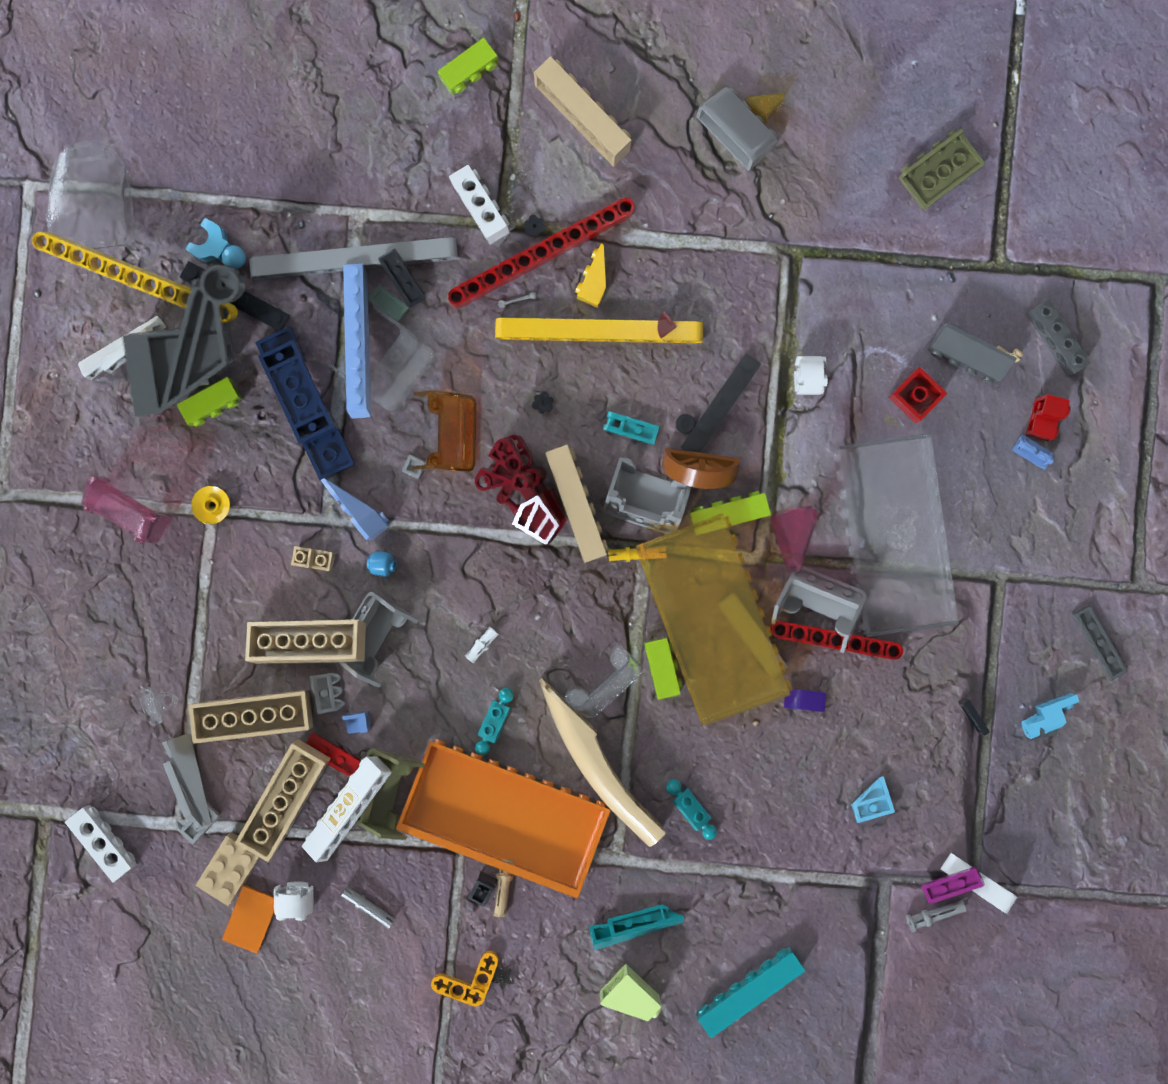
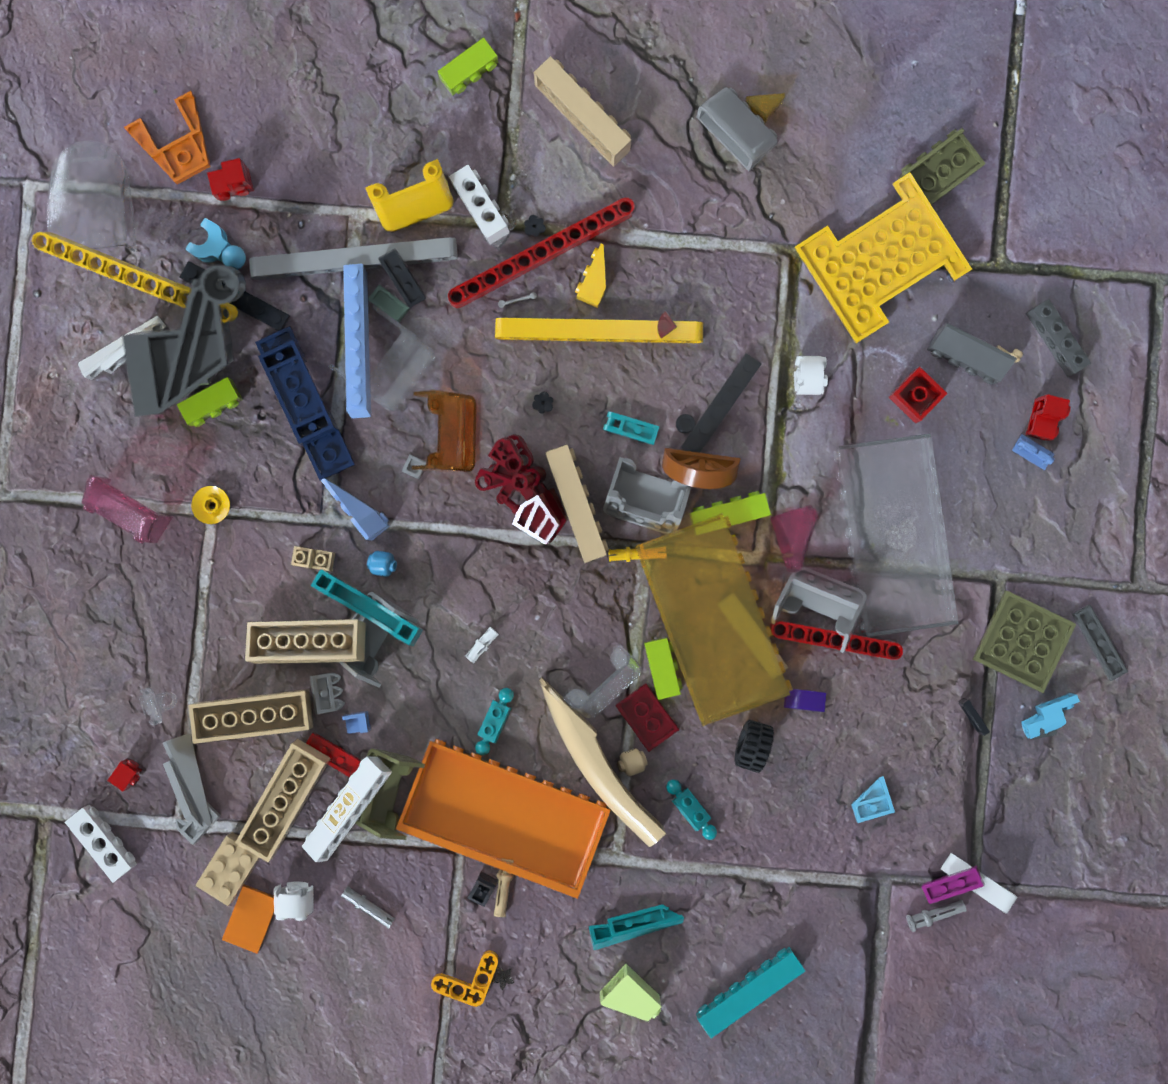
none -> red brick [107,759,142,792]
none -> orange wing [124,91,211,185]
none -> red brick [207,158,254,201]
none -> teal arch [310,569,423,646]
none -> yellow windscreen [365,159,454,232]
none -> dark red tile [615,683,680,752]
none -> tan head [617,748,647,776]
none -> black tyre [734,719,774,773]
none -> yellow piece [795,172,972,344]
none -> olive plate [972,590,1076,693]

